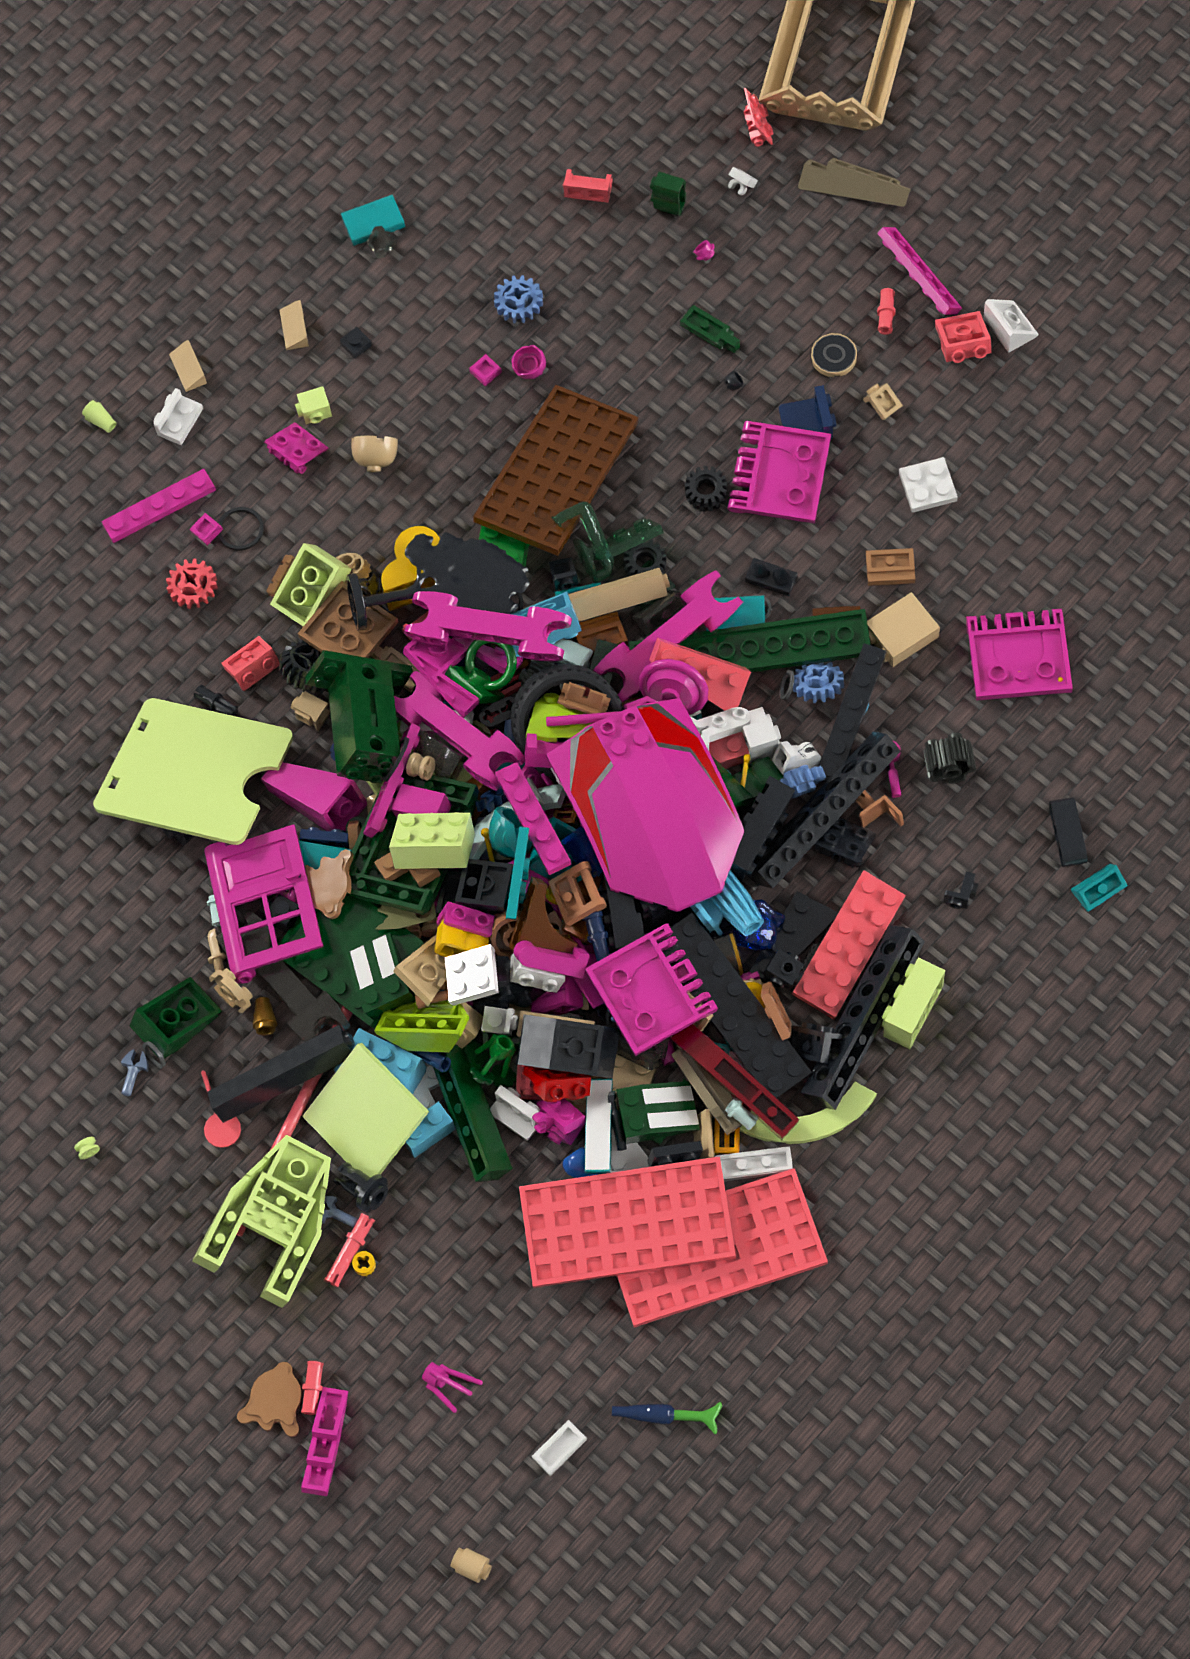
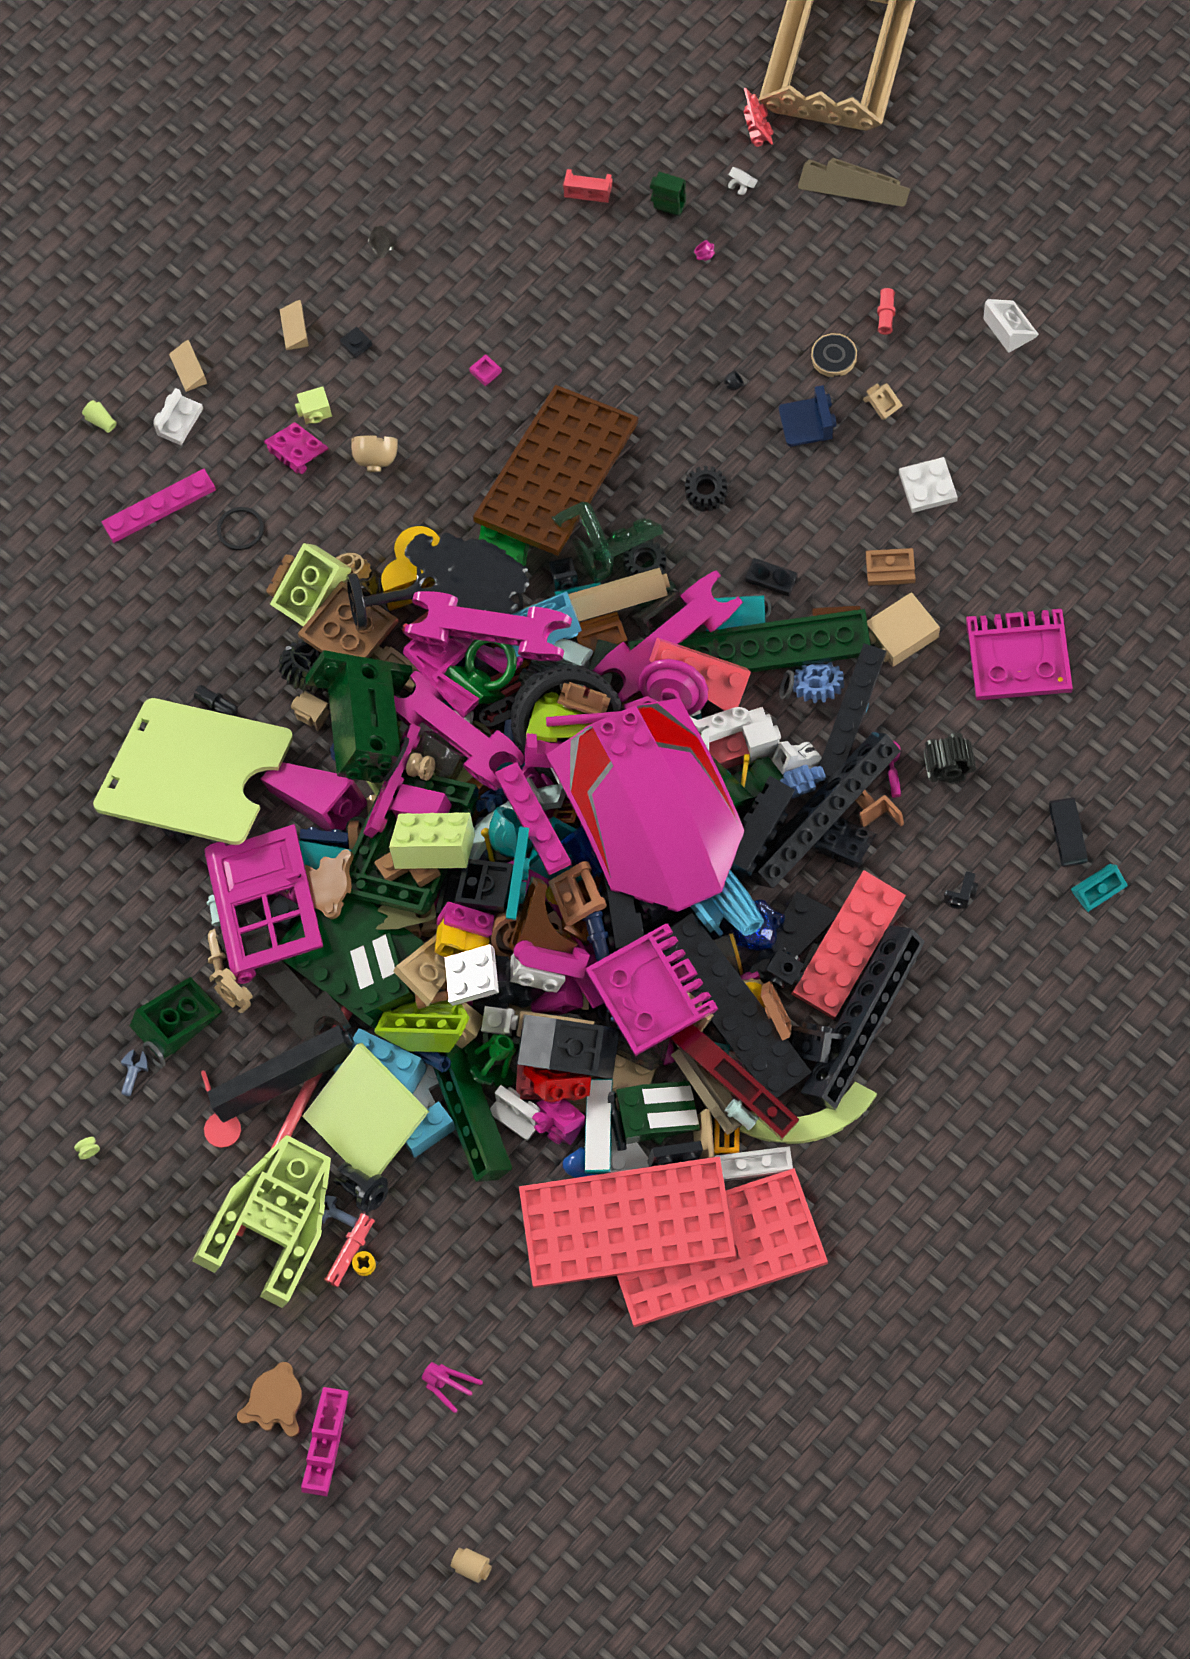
coral gear [166,558,218,609] -> none
dark pink tile [189,513,223,546] -> none
coral bracket [221,636,280,691] -> none
pearl gold cone [253,997,277,1036] -> none
coral pin [301,1361,324,1415] -> none
teal piece [340,195,405,246] -> none
medium blue gear [494,275,543,323] -> none
dark pink hair [511,345,546,379] -> none
white tile [532,1420,587,1476] -> none
dark blue piece [612,1402,722,1434] -> none
dark green hinge [680,305,740,353] -> none
dark pink hinge [727,421,831,524] -> none
dark pink plate [878,227,962,315] -> none
yellowish green brick [881,957,945,1049] -> none
coral plate [935,311,992,363] -> none

